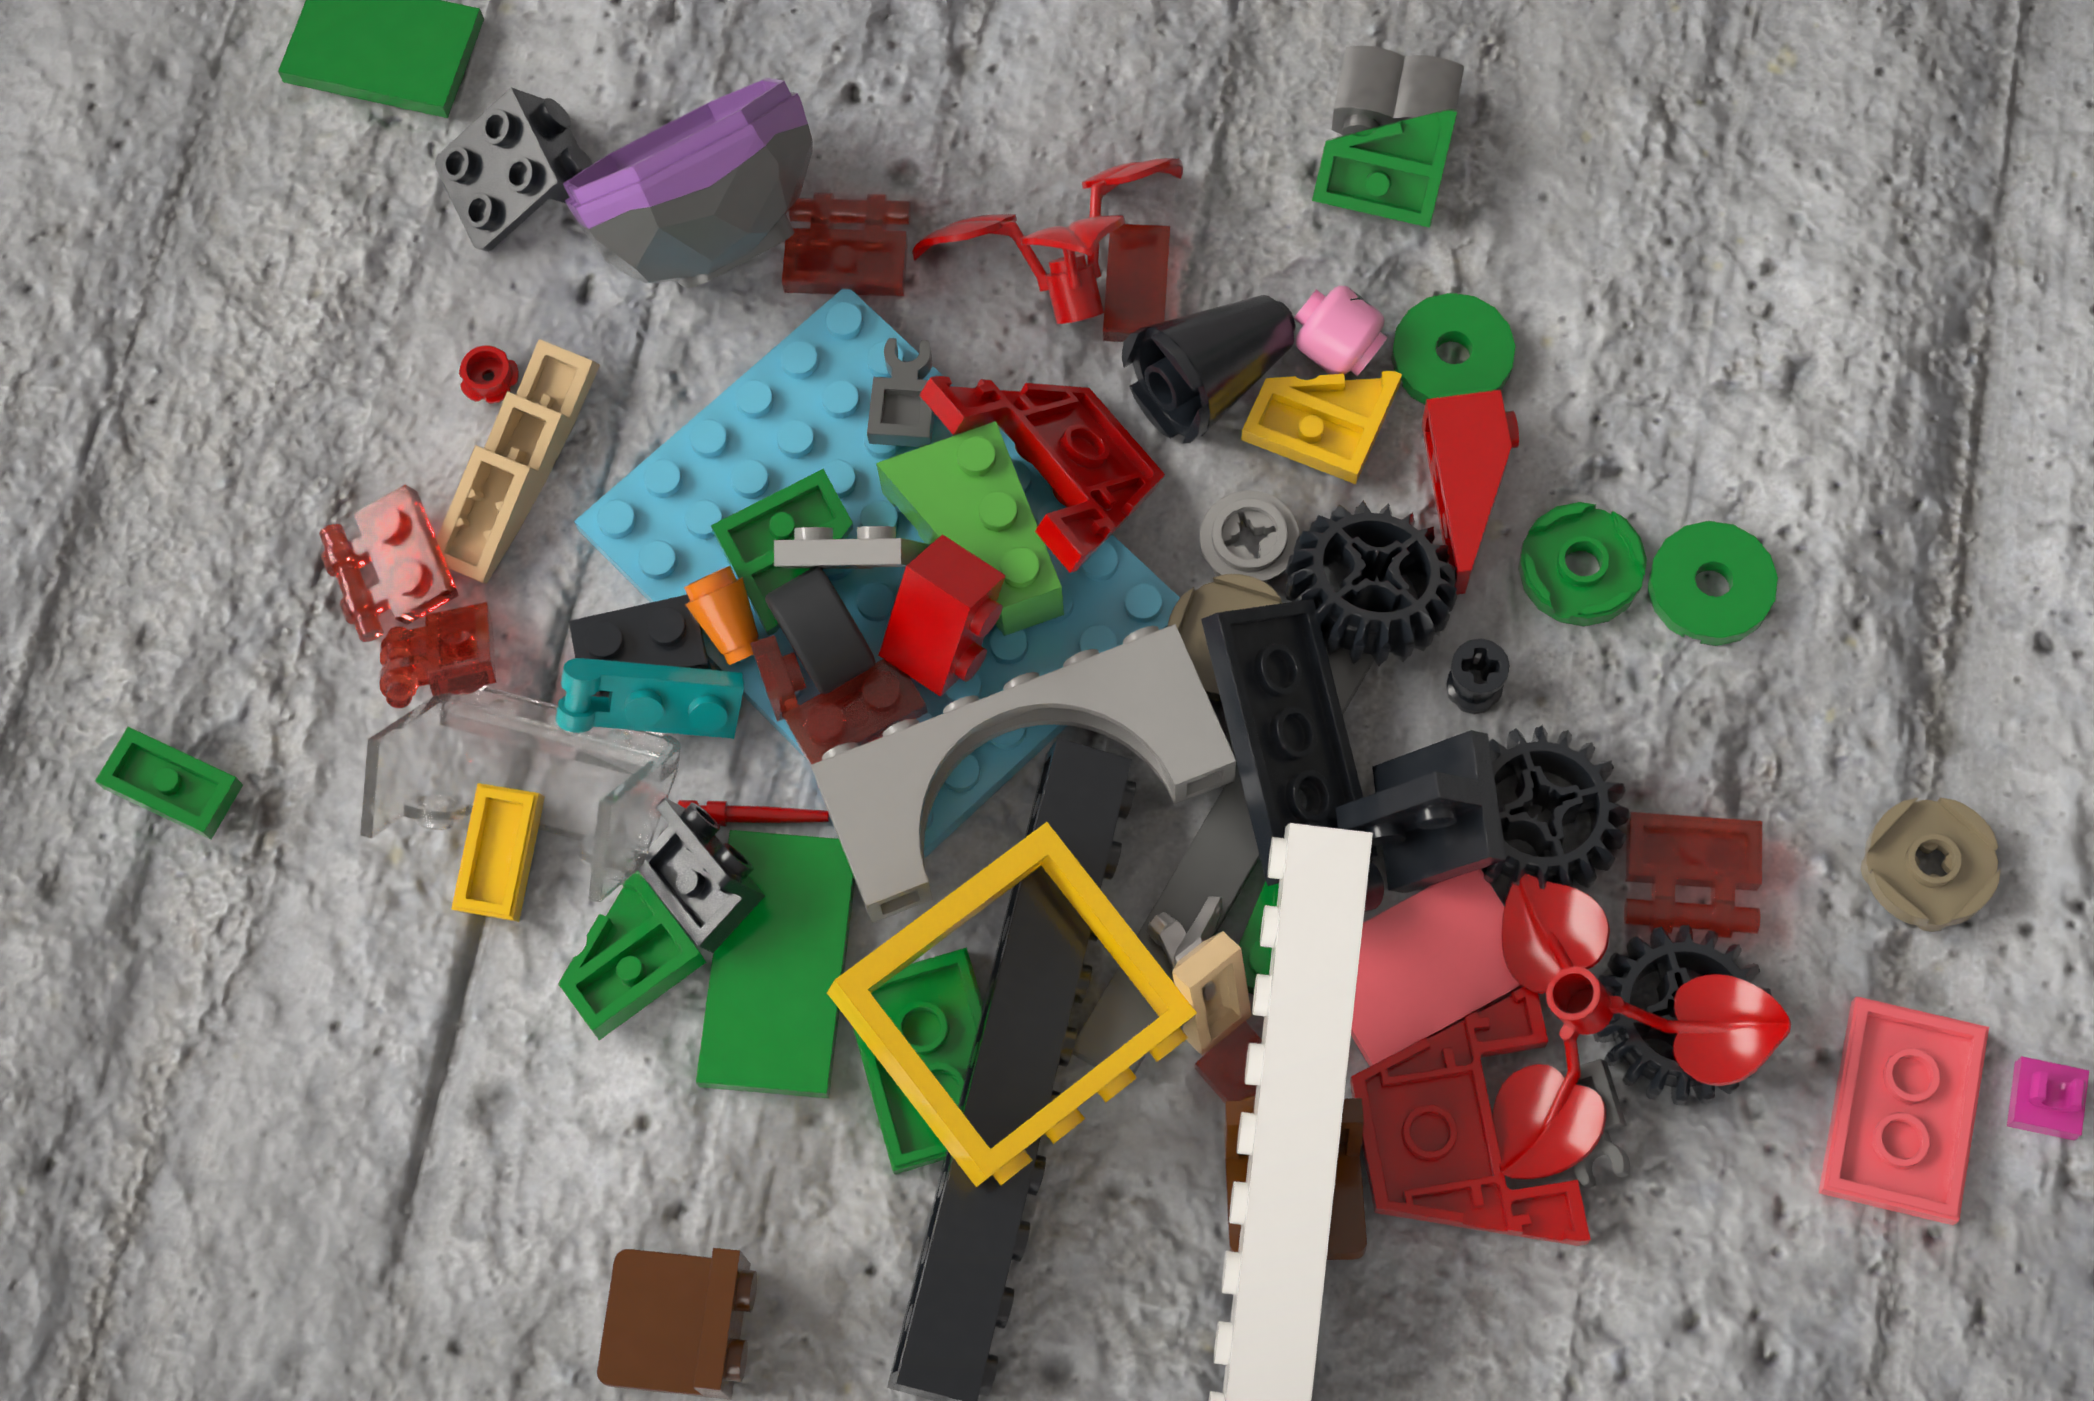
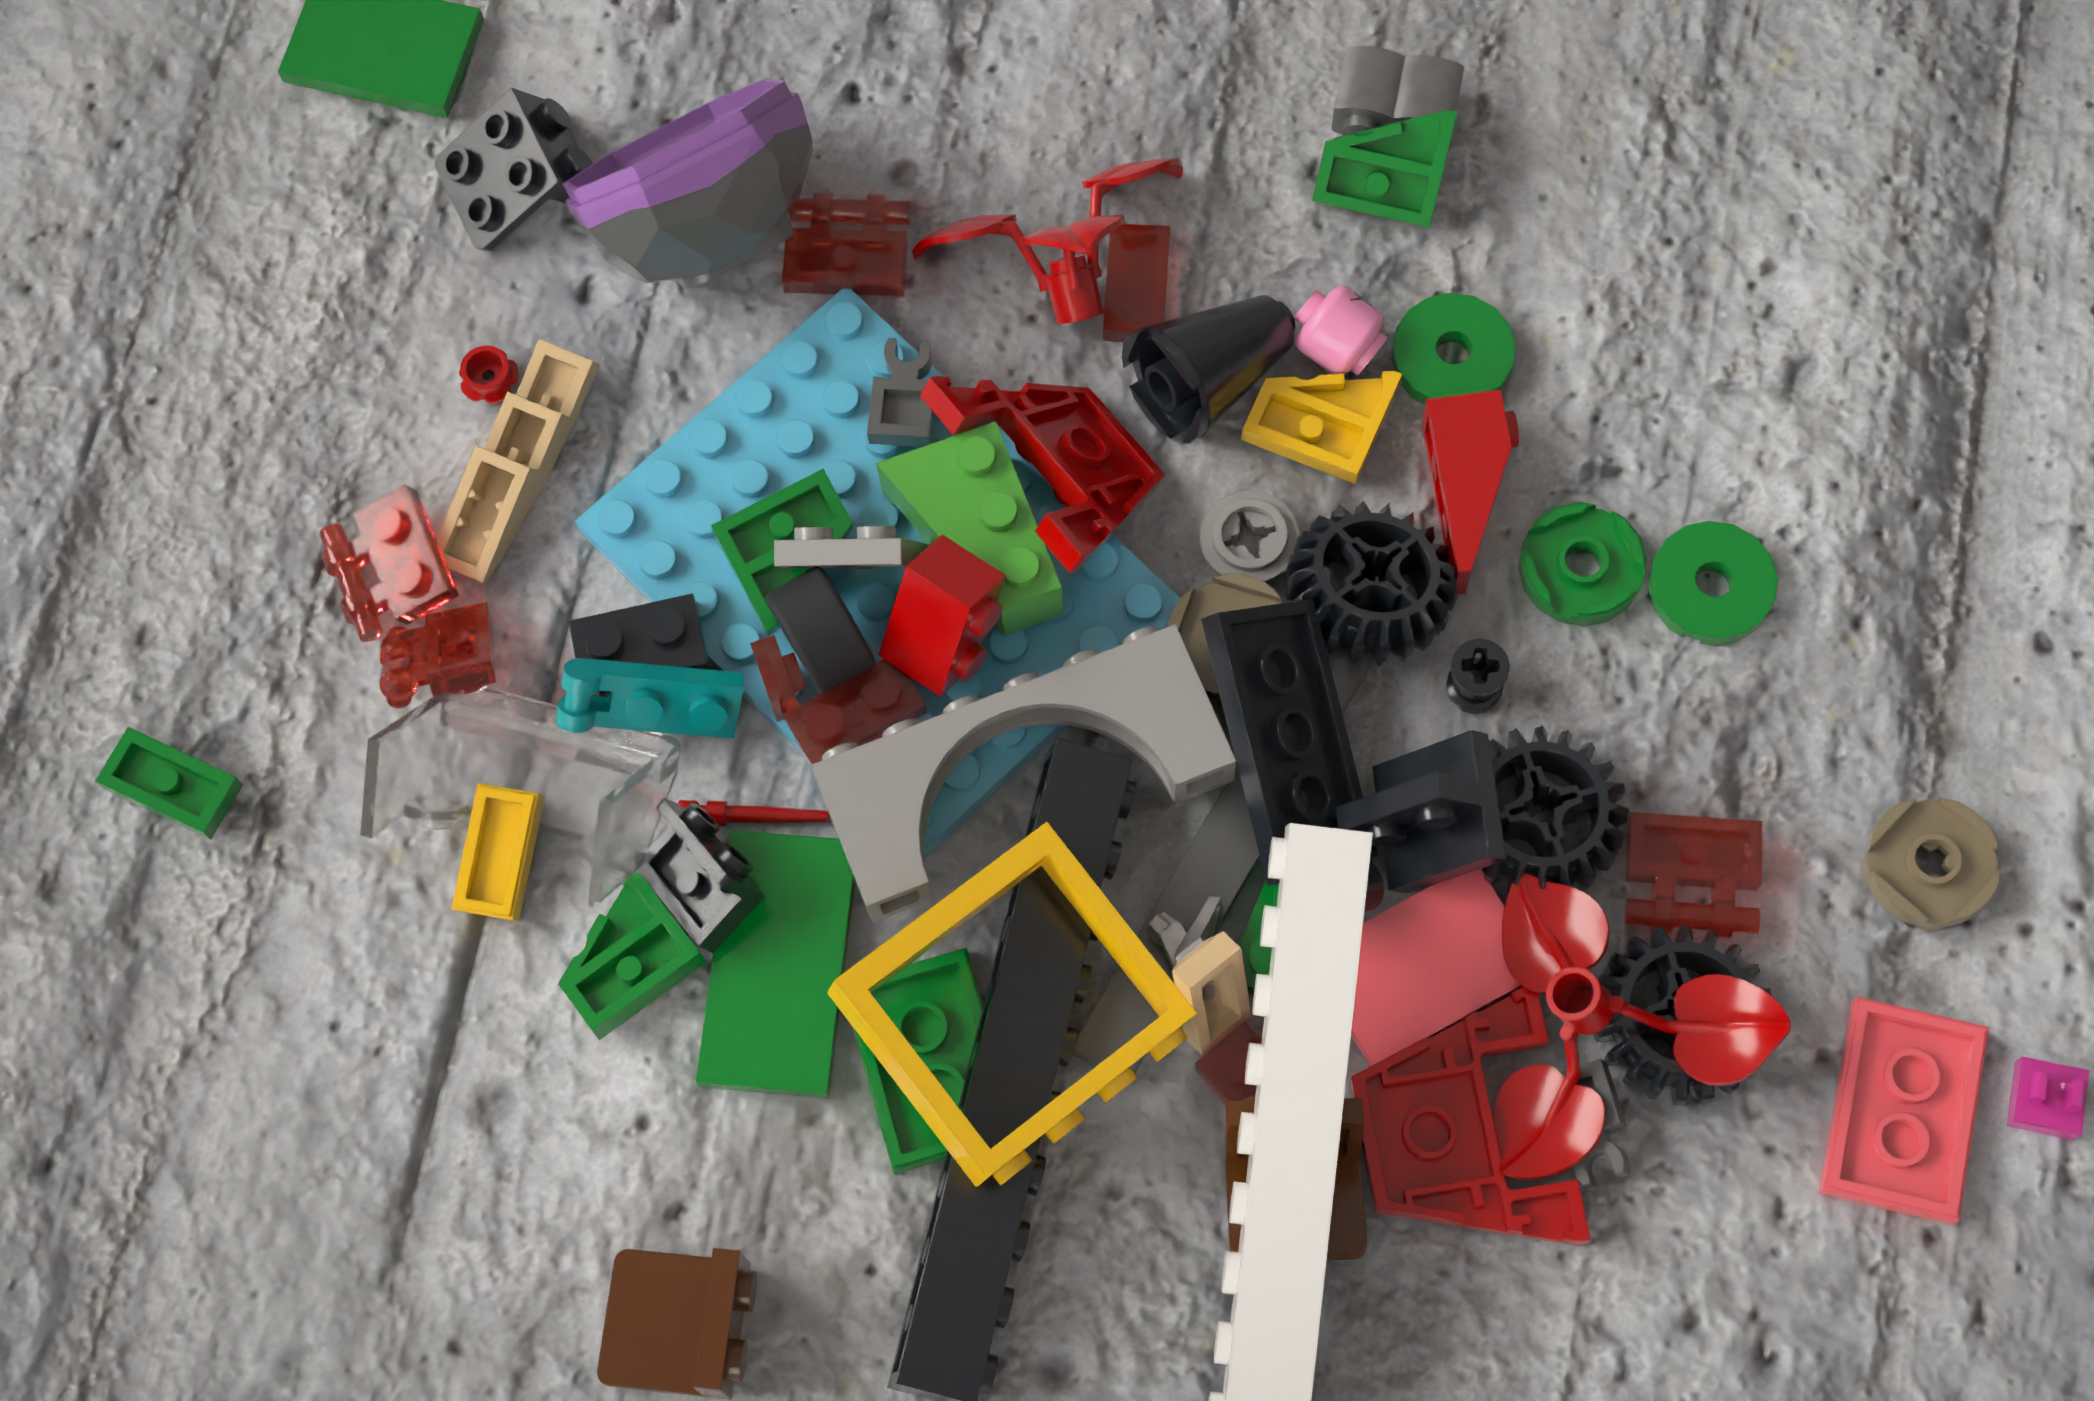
orange cone [684,566,763,665] -> none

